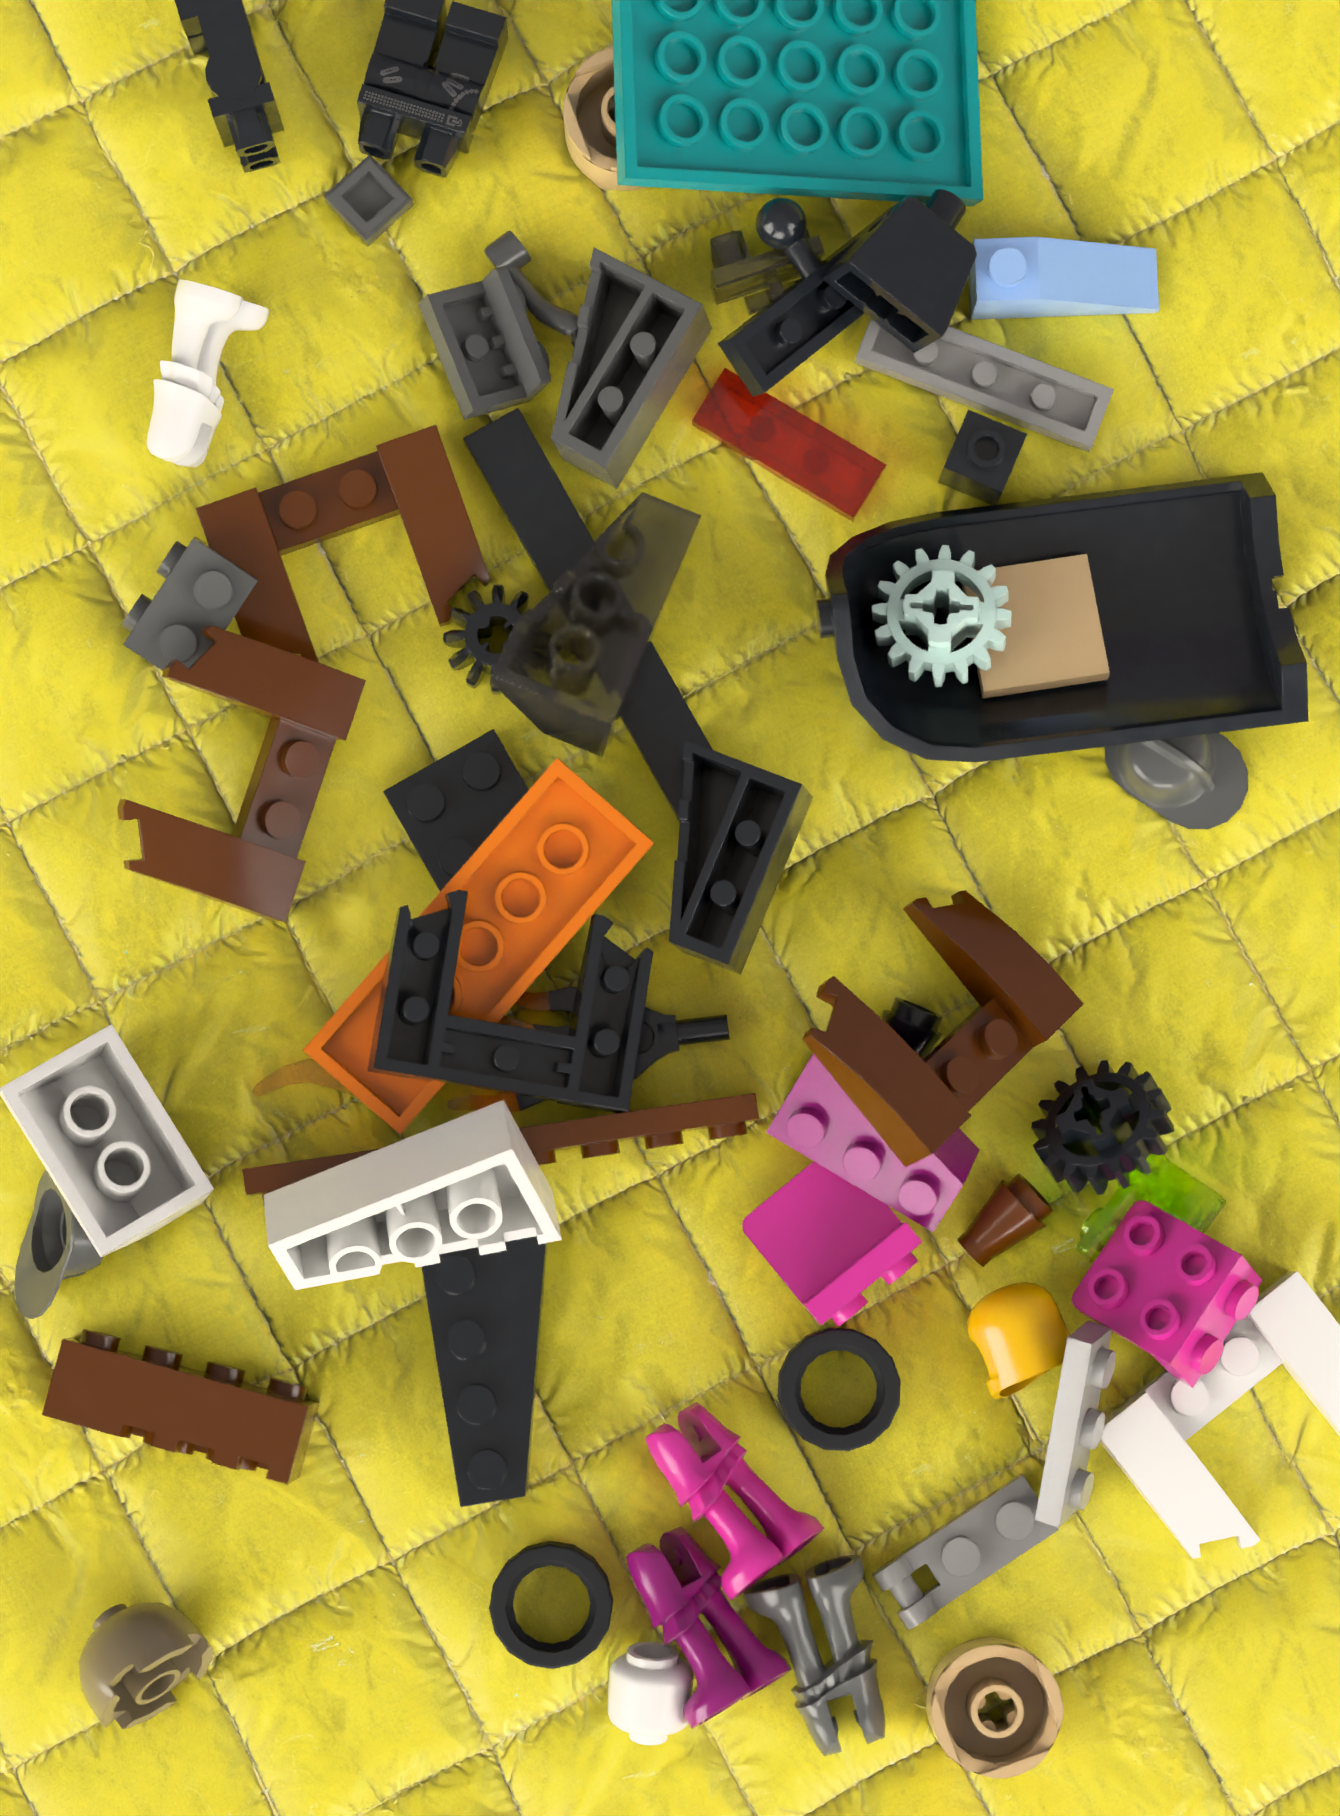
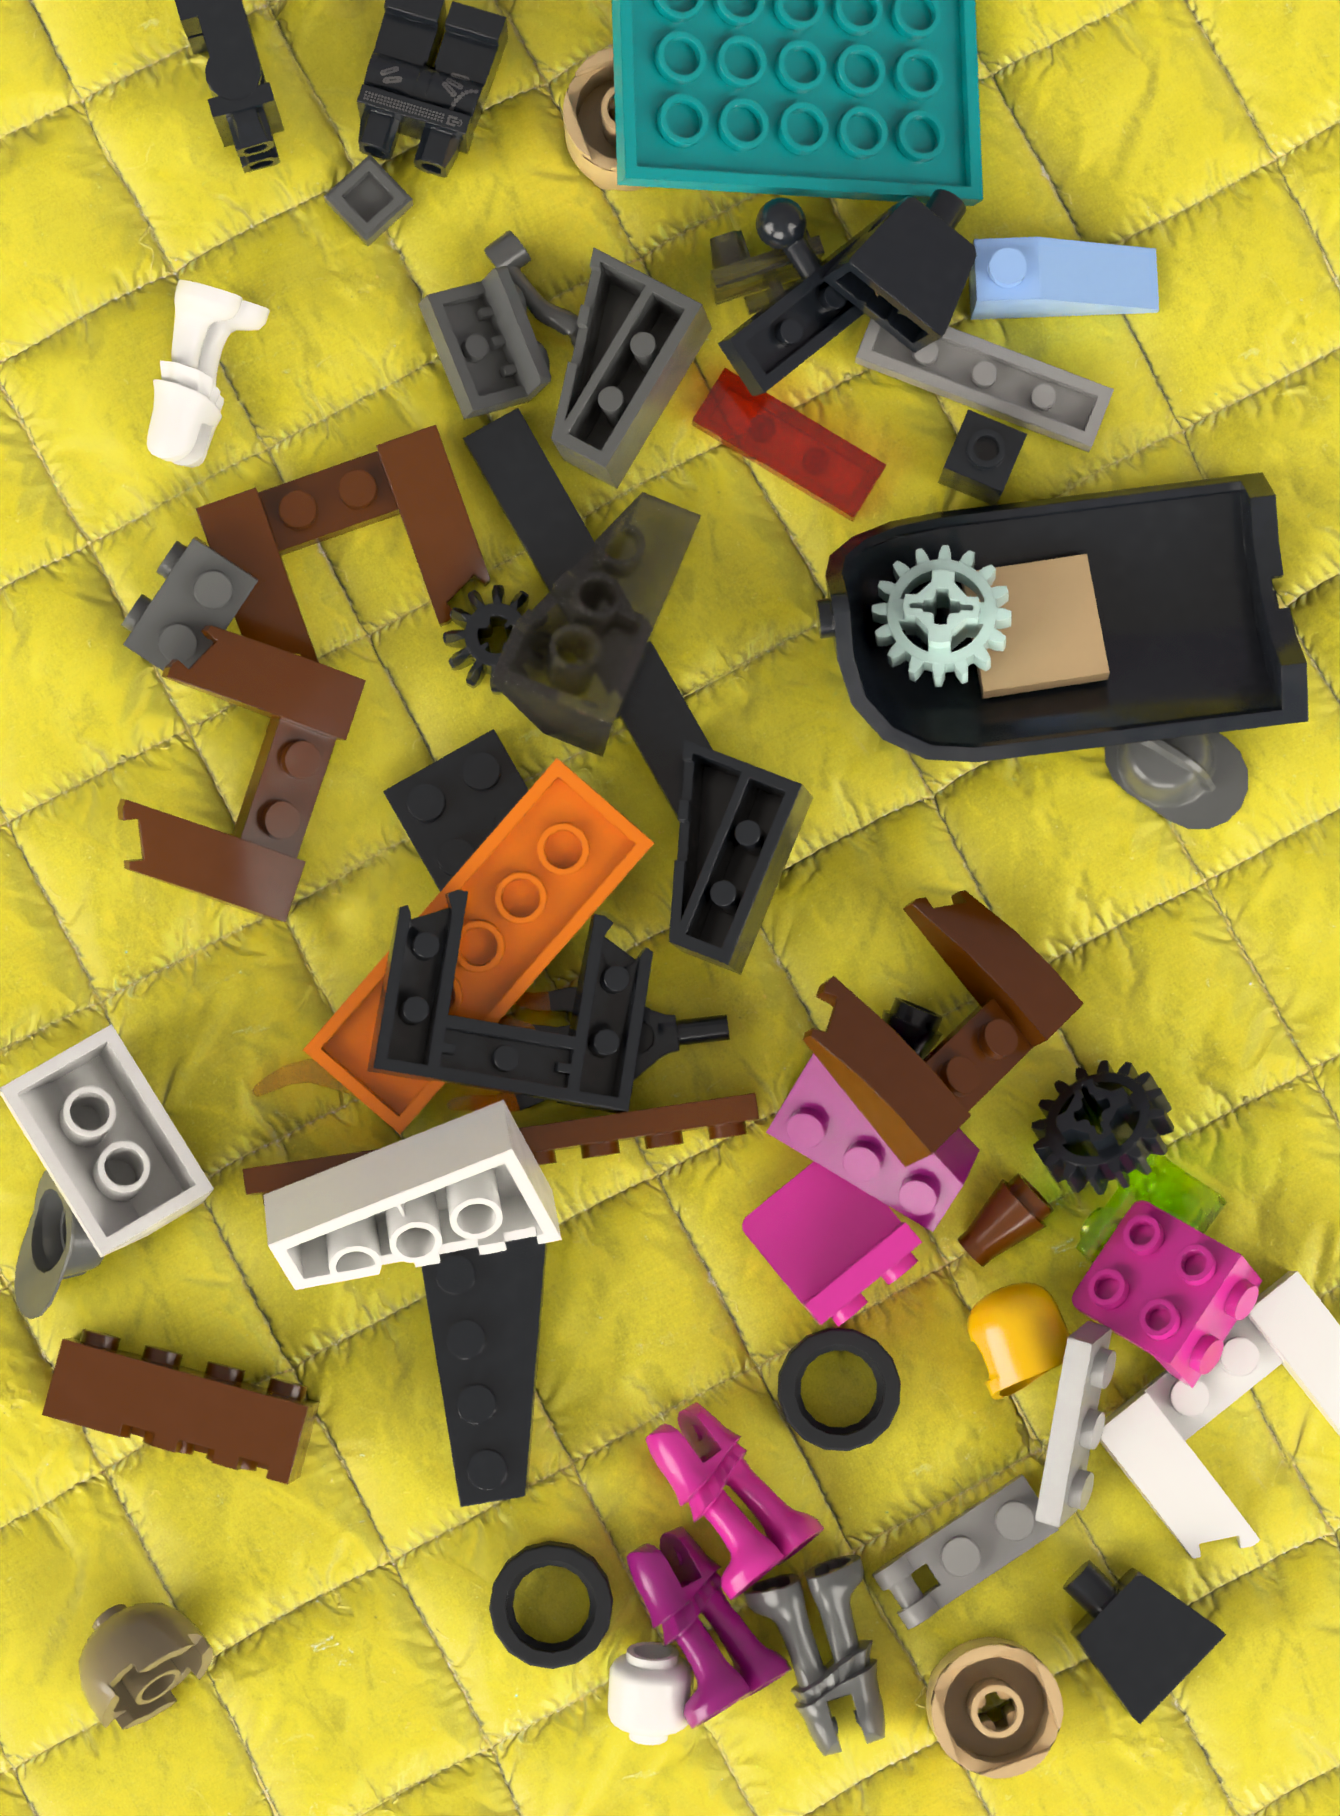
none -> black torso [1063,1560,1226,1724]

